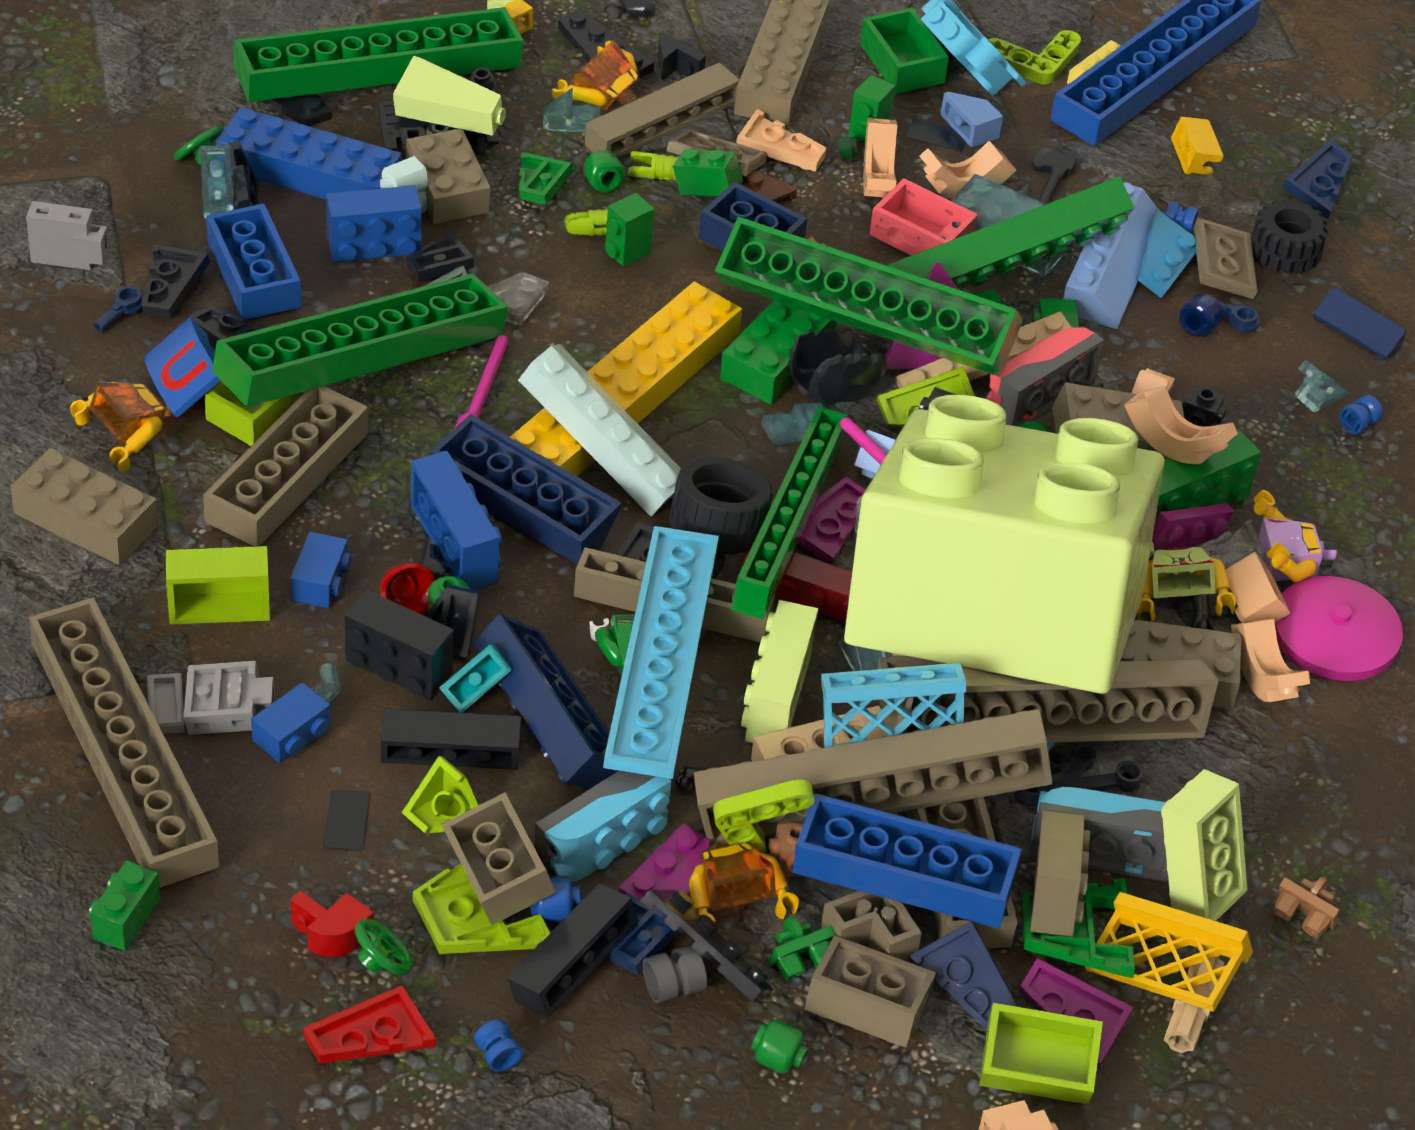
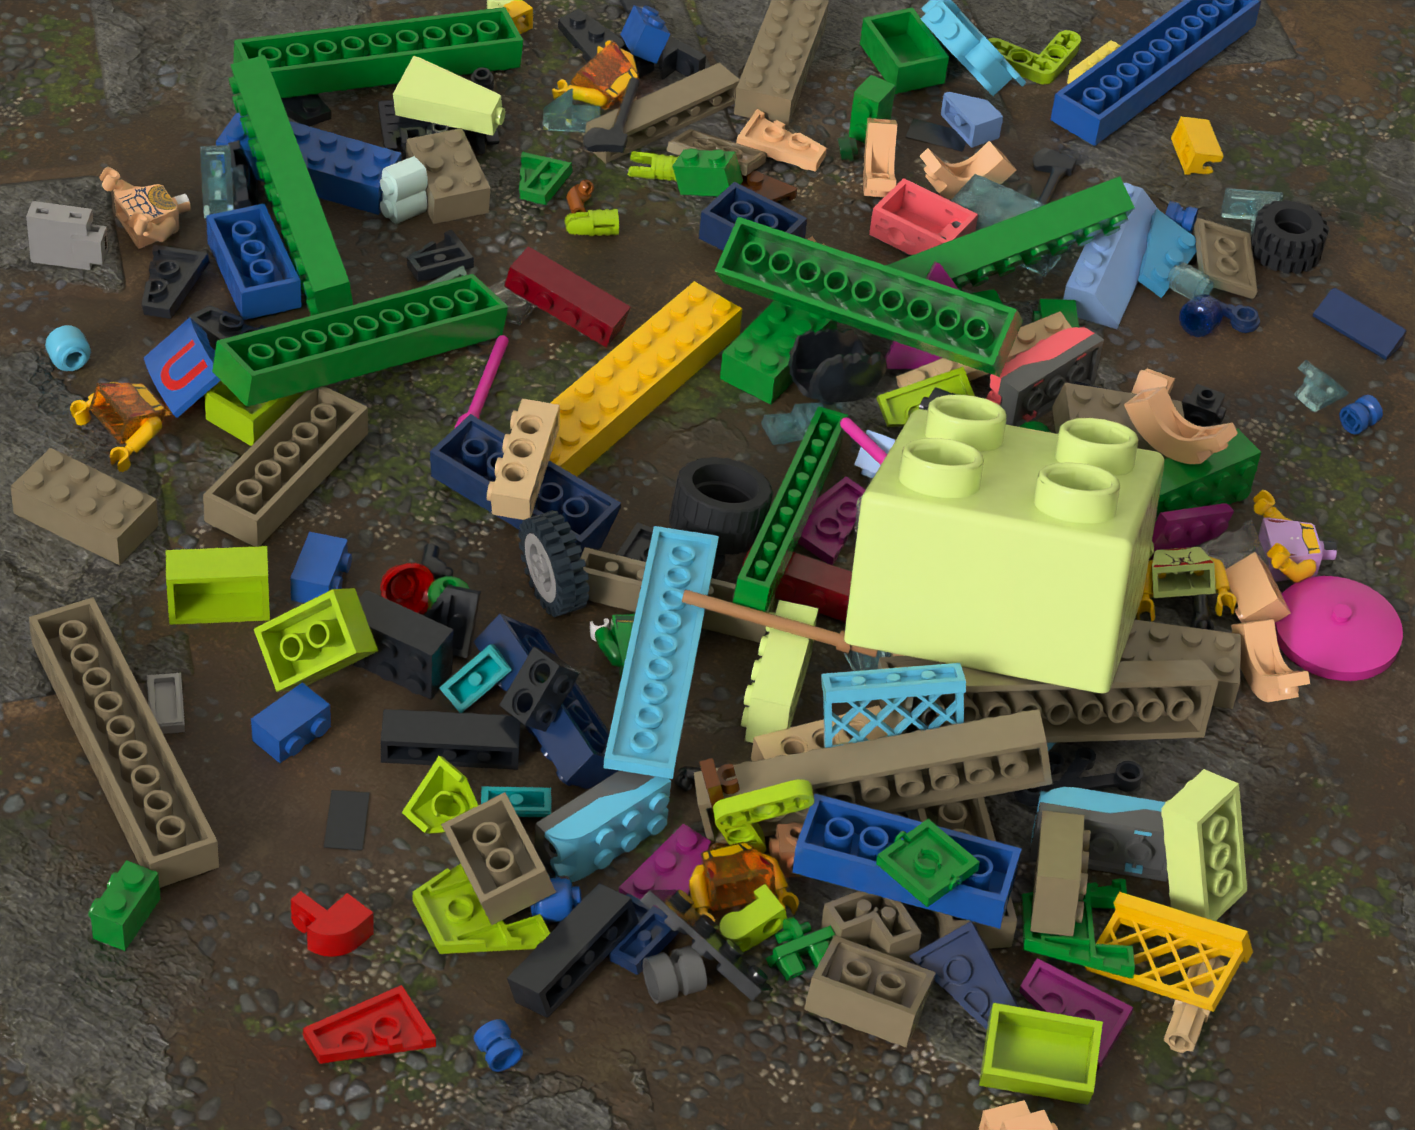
dark blue plate [94,286,143,333] -> none
green piece [173,125,224,166] -> none
light grey piece [184,661,277,735] -> none
clear light blue arm [310,663,341,703] -> none
blue brick [326,185,421,262] -> none
green piece [355,918,413,975] -> none
blue brick [411,451,502,590] -> none
light aqua slope [518,344,681,516] -> none
green head [583,150,625,193] -> none
green brick [605,193,654,267] -> none
green head [751,1019,808,1074] -> none
medium nougat hips [1274,877,1340,939] -> none
dark blue wing [1282,139,1353,219] -> none
none -> medium azure head [45,325,91,371]
none -> light nougat torso [100,167,191,249]
none -> green brick [228,55,353,316]
none -> lime brick [254,588,378,692]
none -> teal slope [481,786,551,817]
none -> tan brick [487,398,560,520]
none -> black brick [500,647,580,732]
none -> dark red brick [504,246,631,348]
none -> black wheel [518,510,590,617]
none -> dark orange arm [566,180,594,213]
none -> black piece [583,77,640,153]
none -> blue brick [620,5,670,64]
none -> medium nougat bar [682,589,878,658]
none -> reddish brown tile [699,758,740,809]
none -> lime leg [720,884,787,952]
none -> green plate [876,819,980,908]
none -> clear light blue brick [1168,262,1214,302]
none -> clear light blue slope [1221,188,1283,233]

